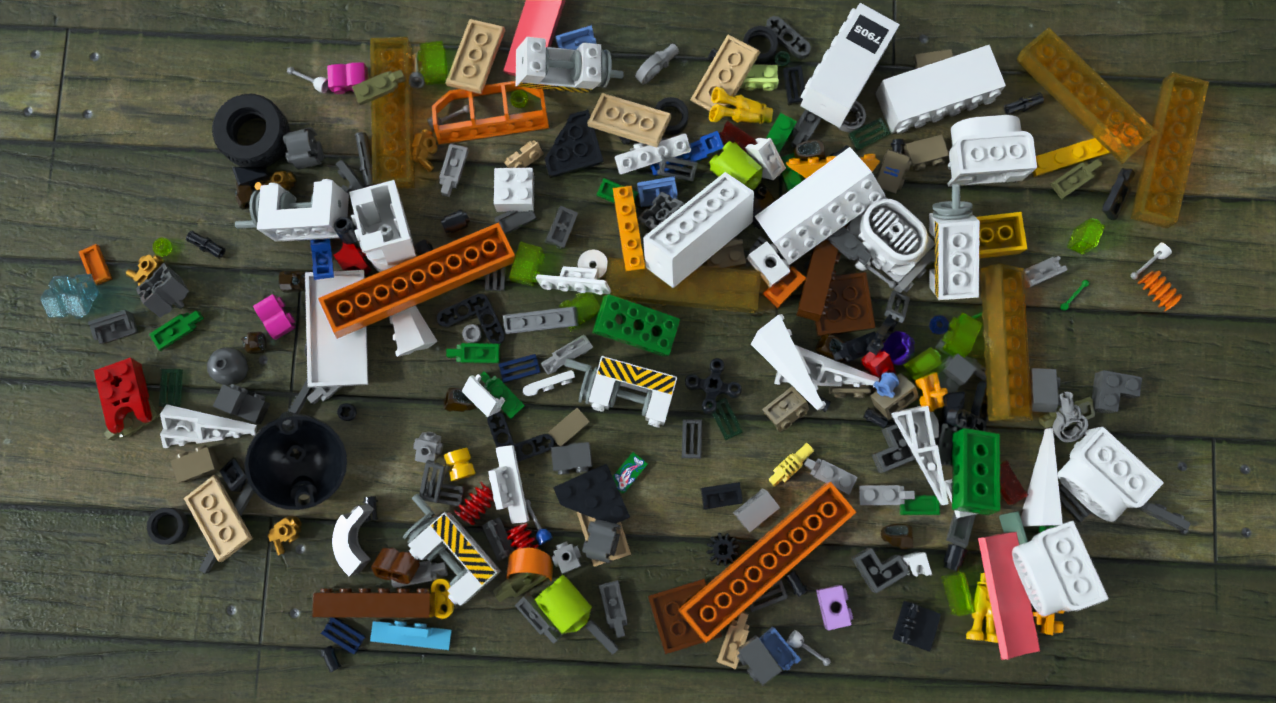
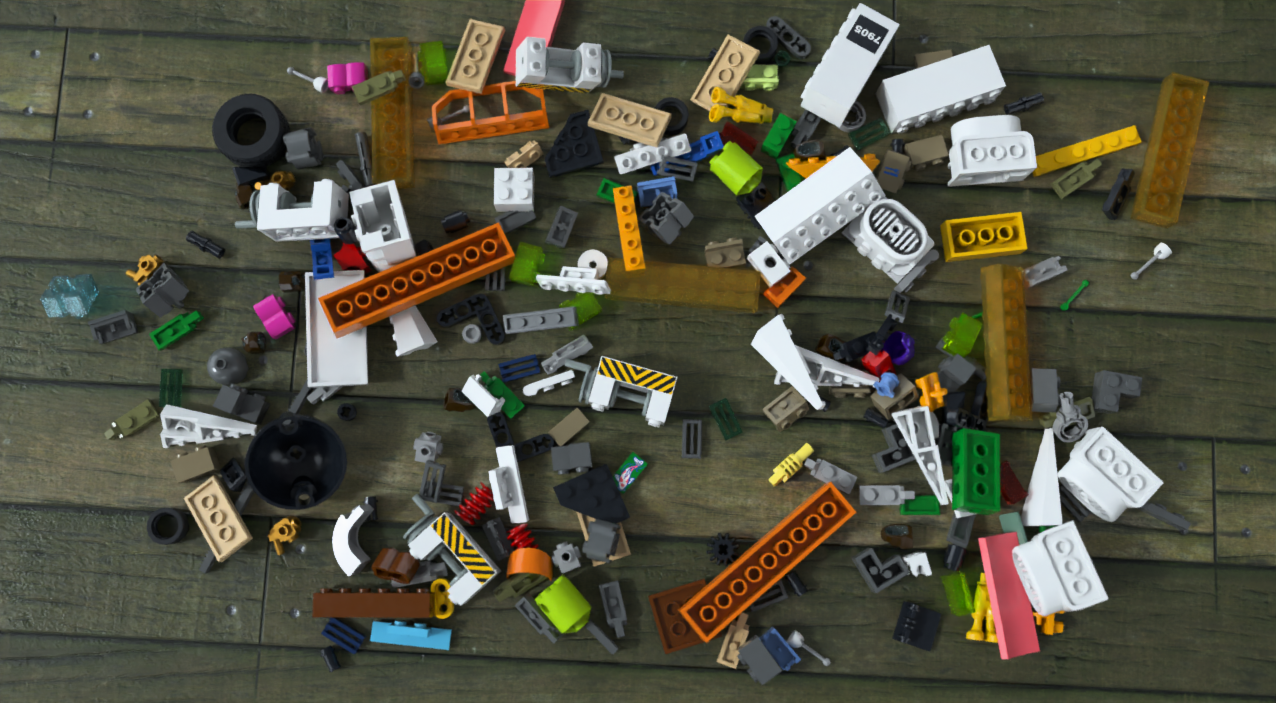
orange tile [79,244,112,287] -> none
red brick [94,357,152,434] -> none
clear neon green plate [152,237,172,257] -> none
pearl gold piece [412,130,438,172] -> none
light grey hinge [439,143,469,197] -> none
yellow wheel [444,448,476,481] -> none
green hinge [446,343,500,364] -> none
clear neon green plate [510,90,528,108] -> none
hinge [525,500,553,545] -> none
medium blue hinge [556,26,596,50] -> none
green brick [592,294,680,357] -> none
light grey pin [635,44,679,85] -> none
white brick [643,172,754,288] -> none
black gear [685,358,742,414] -> none
black hinge [700,482,743,510] -> none
light grey hinge [733,489,780,532] -> none
white hinge [745,138,786,180] -> none
black tile [783,66,805,105] -> none
reddish brown brick [796,222,849,322] -> none
reddish brown plate [815,272,875,337] -> none
lavender brick [816,585,853,630] -> none
dark grey hinge [826,226,872,265] -> none
light grey hinge [854,260,896,288] -> none
clear neon green brick [904,347,942,381] -> none
white piece [929,184,979,300] -> none
clear blue plate [929,315,949,335] -> none
clear yellow brick [1016,28,1158,165] -> none
clear neon green brick [1066,218,1105,255] -> none
orange piece [1137,270,1182,312] -> none

